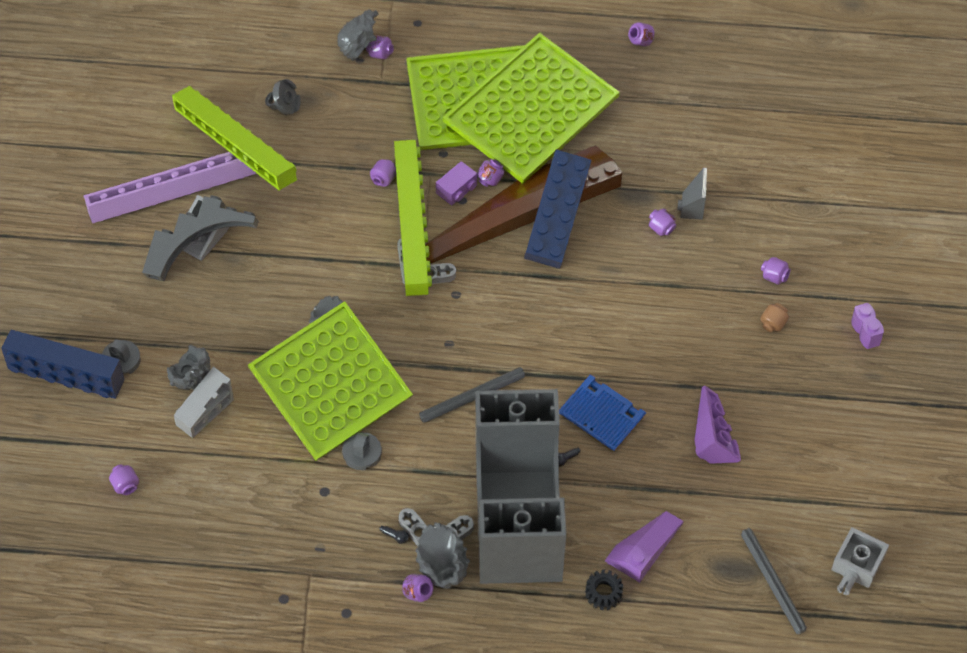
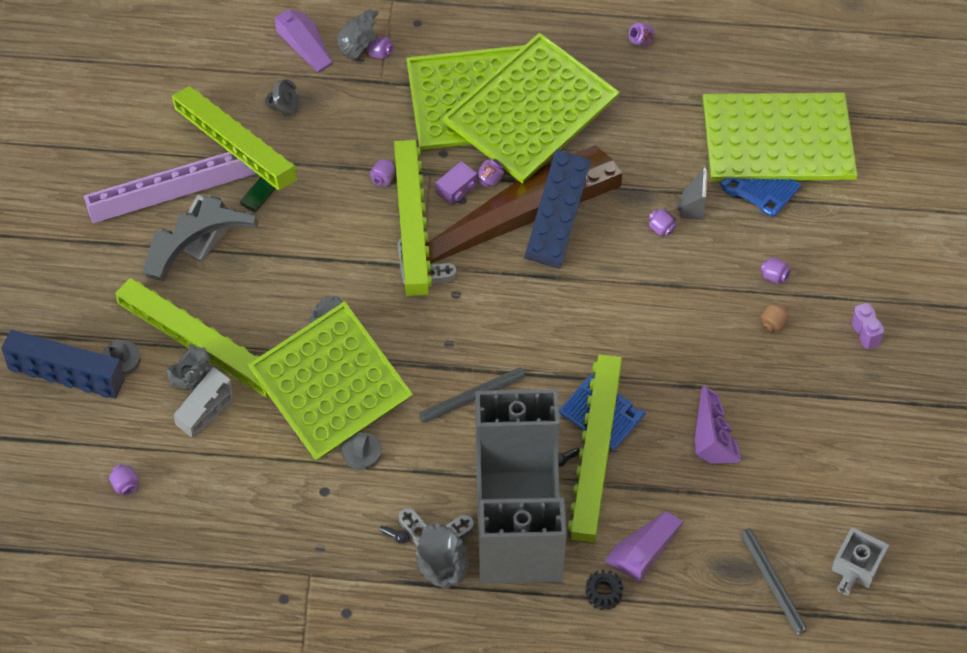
medium lavender head [402,574,433,602] -> none
none -> lime brick [115,278,269,398]
none -> dark green tile [240,177,276,213]
none -> medium lavender wedge [275,9,332,73]
none -> lime brick [568,354,622,543]
none -> lime plate [702,93,857,181]
none -> blue window [720,178,802,217]

